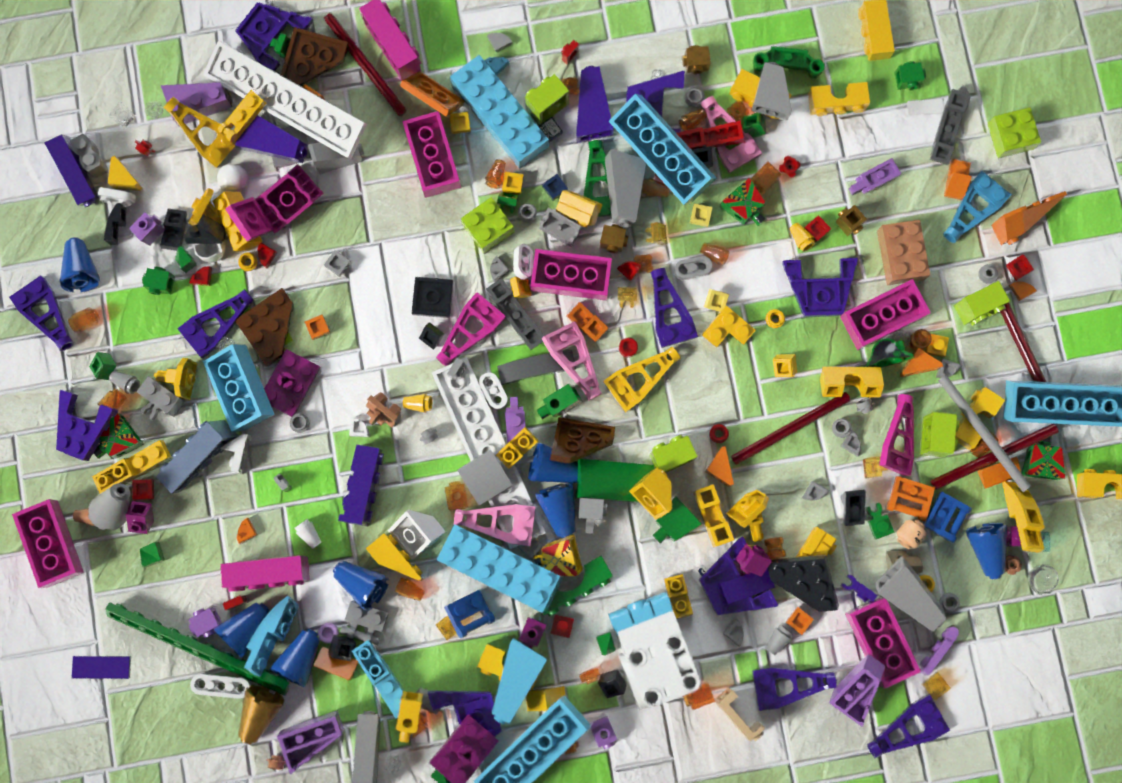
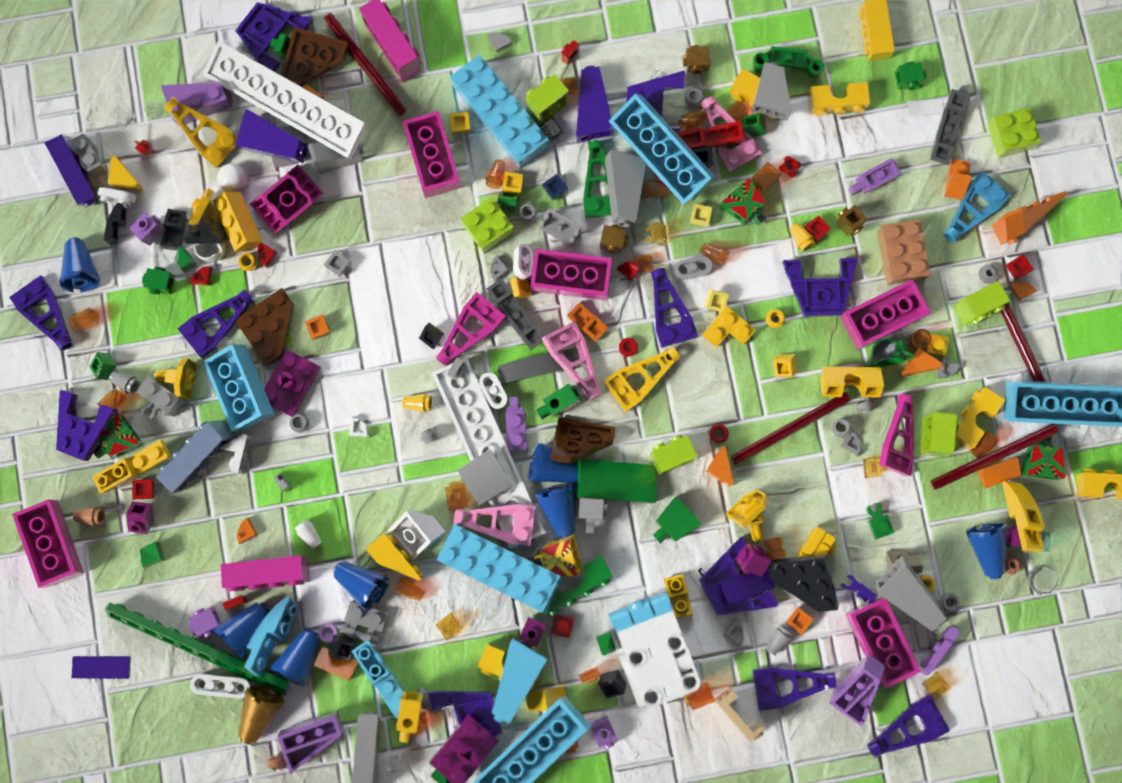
light grey cone [88,483,130,530] -> none
yellow plate [218,90,267,143] -> none
dark pink plate [226,197,274,242] -> none
dark purple wedge [338,444,384,526] -> none
nougat hips [366,392,401,428] -> none
orange tile [400,71,465,116] -> none
black plate [411,277,453,318] -> none
blue plate [444,590,495,638] -> none
medium azure tile [484,57,510,75] -> none
yellow slope [496,427,539,469] -> none
yellow brick [556,190,602,228] -> none
clear yellow tile [617,287,637,308] -> none
yellow slope [629,467,672,520] -> none
yellow arch [693,484,734,548] -> none
light grey tile [802,481,829,501] -> none
black slope [840,489,866,526] -> none
orange plate [886,476,935,522] -> none
light nougat head [897,520,927,549] -> none
blue plate [924,492,972,543] -> none
light grey piece [938,375,1031,492] -> none

